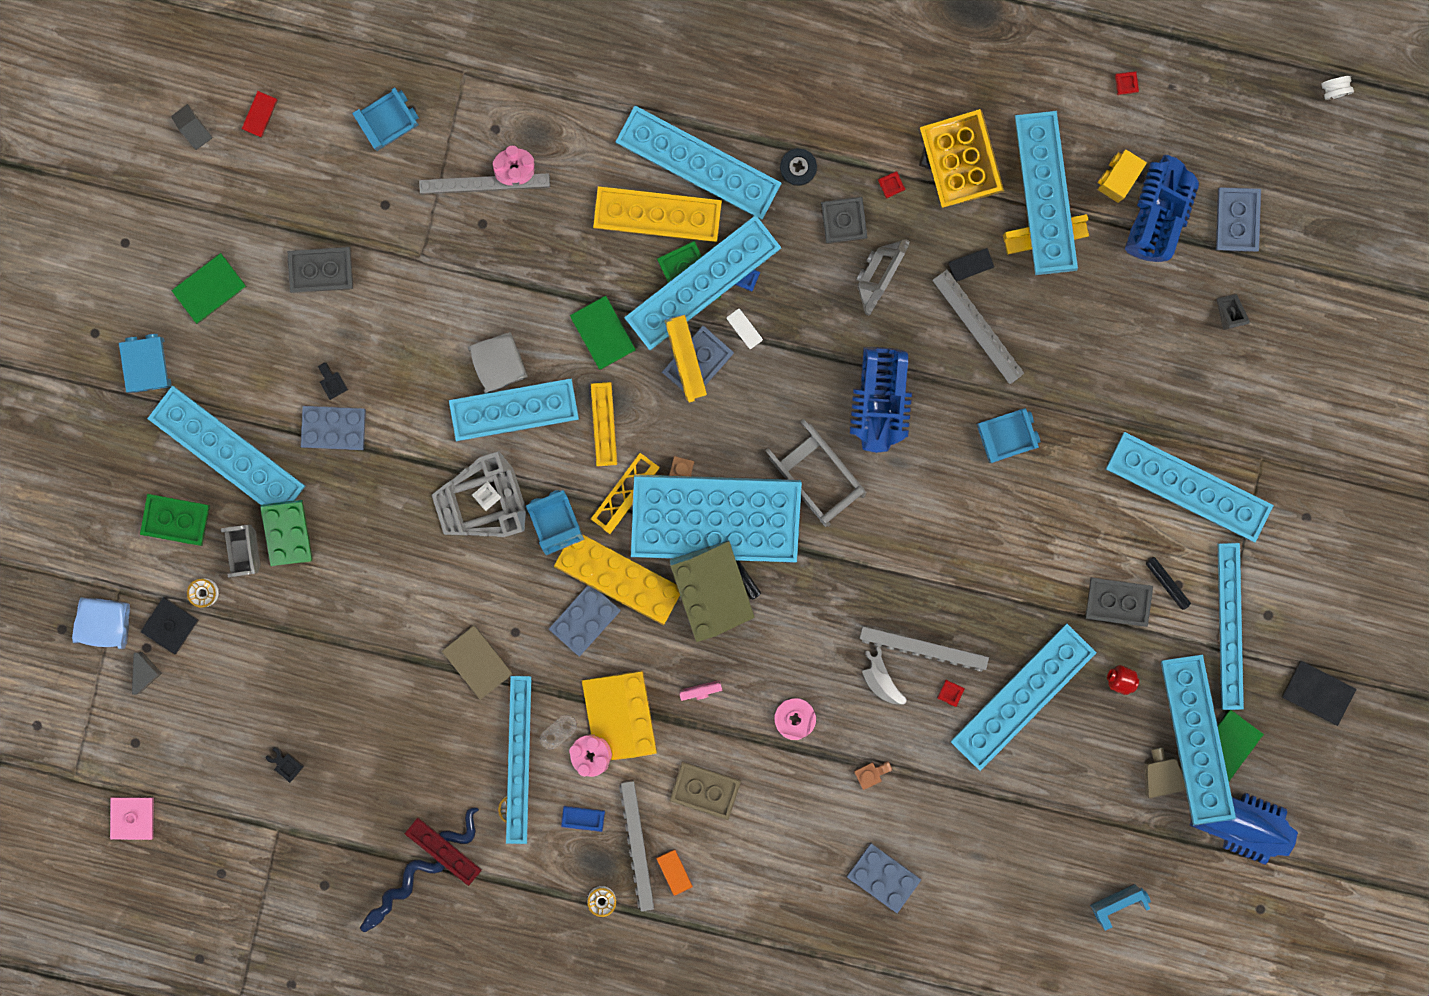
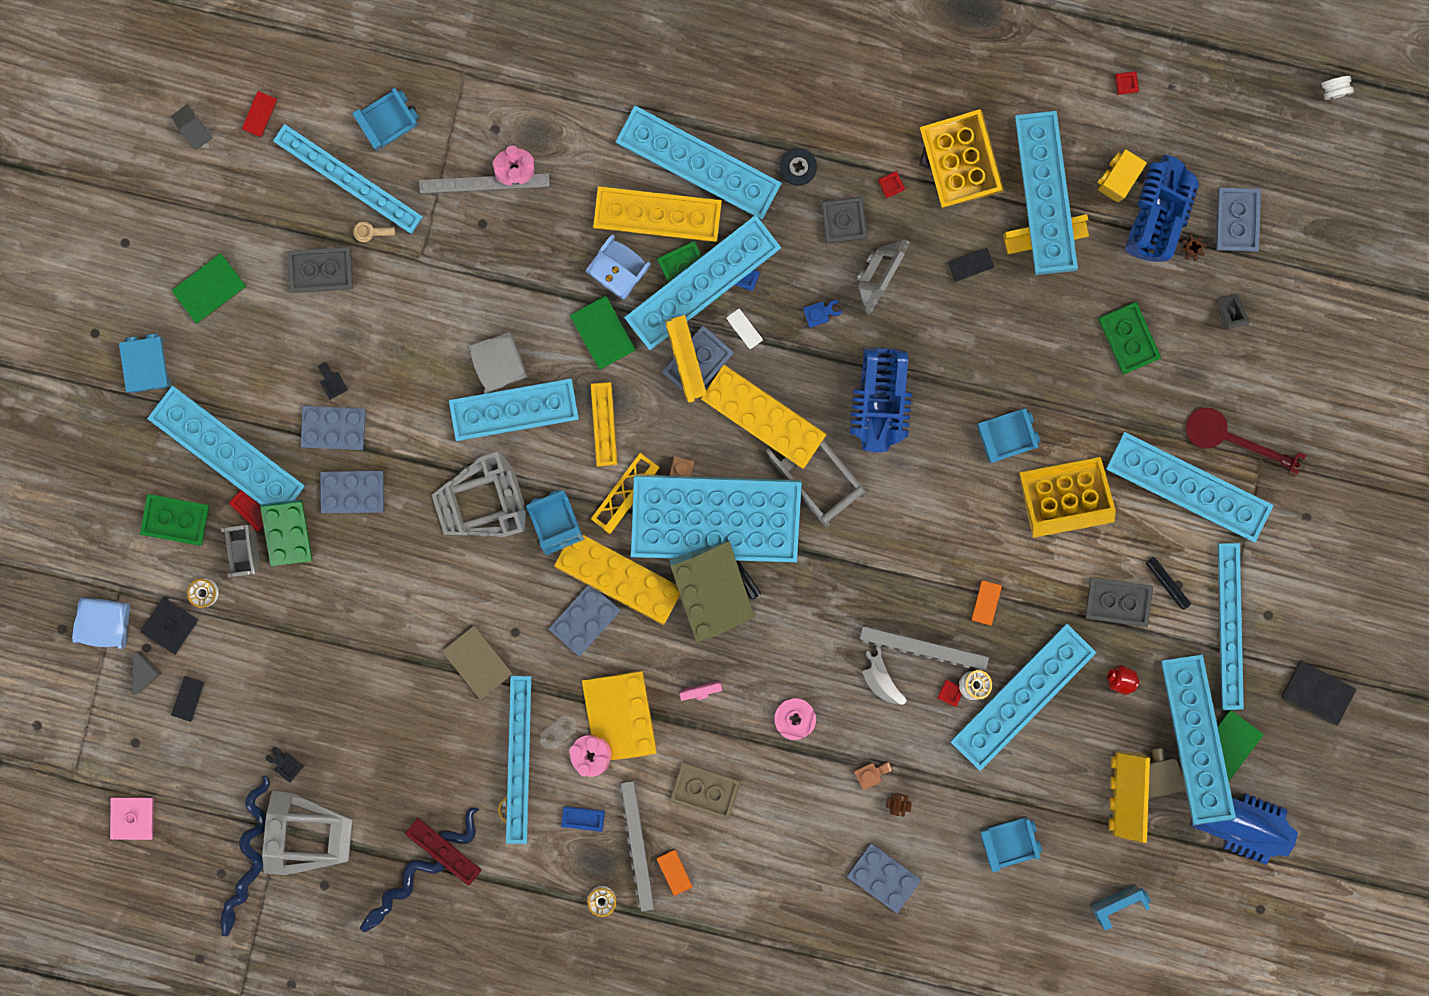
white plate [472,481,501,511] -> none
light grey piece [933,270,1024,384] -> none
none -> black tile [171,676,205,722]
none -> dark blue animal [220,776,270,936]
none -> red tile [229,490,264,532]
none -> light grey windscreen [262,790,353,875]
none -> medium azure plate [273,124,423,234]
none -> sand blue plate [320,471,384,513]
none -> tan plate [353,221,395,242]
none -> light blue piece [586,235,652,300]
none -> yellow plate [701,364,827,469]
none -> blue plate [803,300,842,328]
none -> reddish brown gear [886,793,912,817]
none -> white wheel [959,670,992,700]
none -> orange tile [971,580,1002,626]
none -> dark azure panel [979,816,1042,872]
none -> yellow slope [1019,457,1116,538]
none -> green tile [1098,301,1161,375]
none -> yellow slope [1108,751,1150,843]
none -> reddish brown gear [1180,235,1207,261]
none -> dark red piece [1186,407,1306,477]

